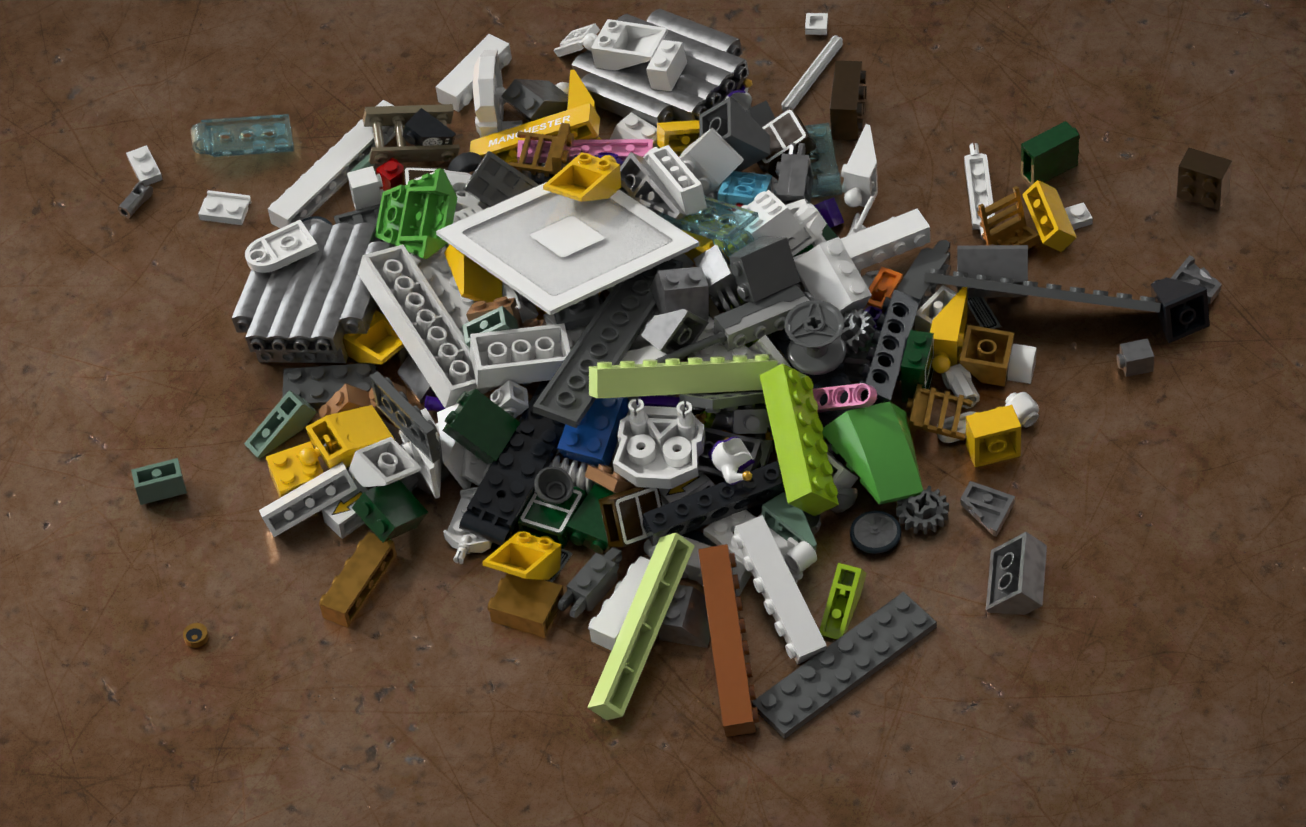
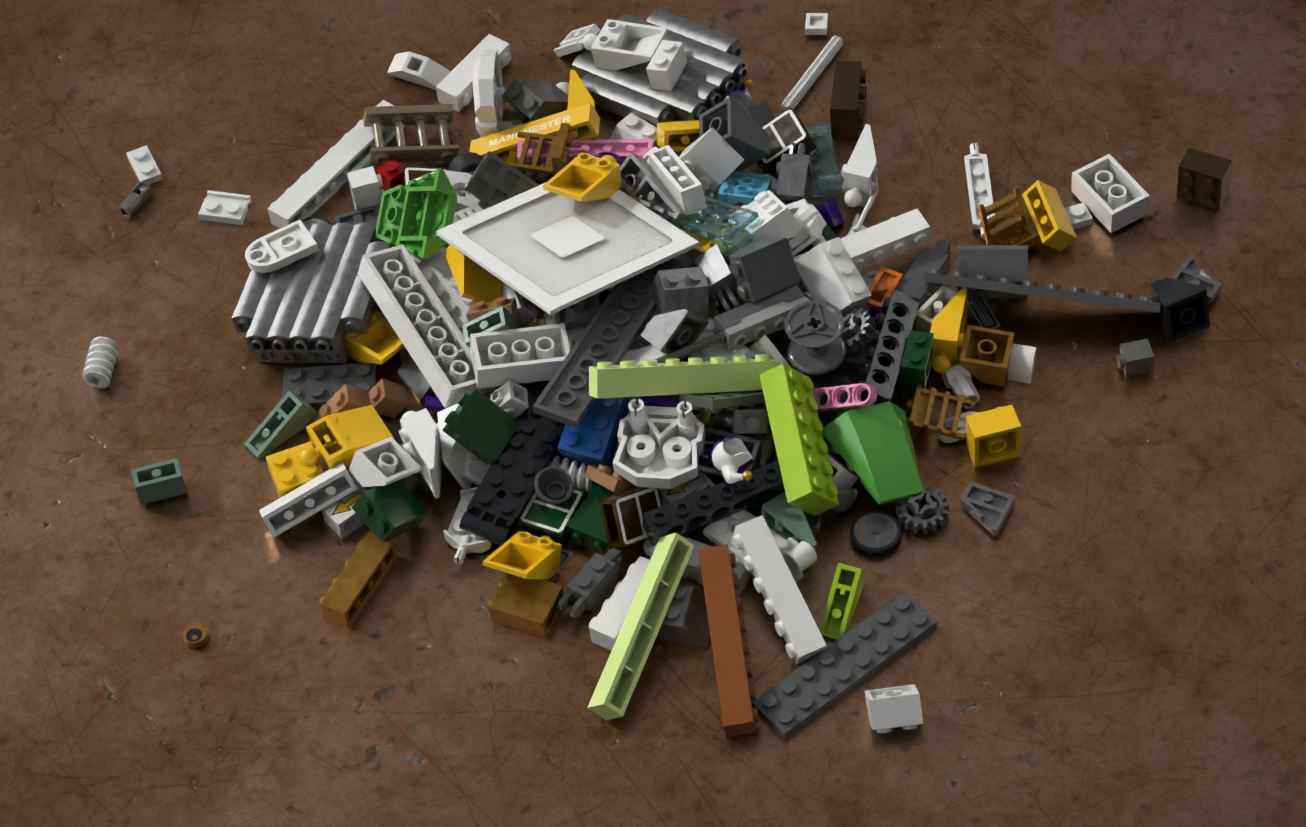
clear light blue hinge [190,114,294,157] -> none
dark grey plate [370,371,441,463] -> none
black slope [402,108,456,146] -> none
flat silver slope [986,532,1047,615] -> none
white head [1005,392,1039,428] -> none
dark green brick [1021,121,1080,186] -> none
none -> white piece [82,337,118,389]
none -> white slope [387,51,451,90]
none -> white slope [864,684,923,733]
none -> white brick [1071,154,1150,233]

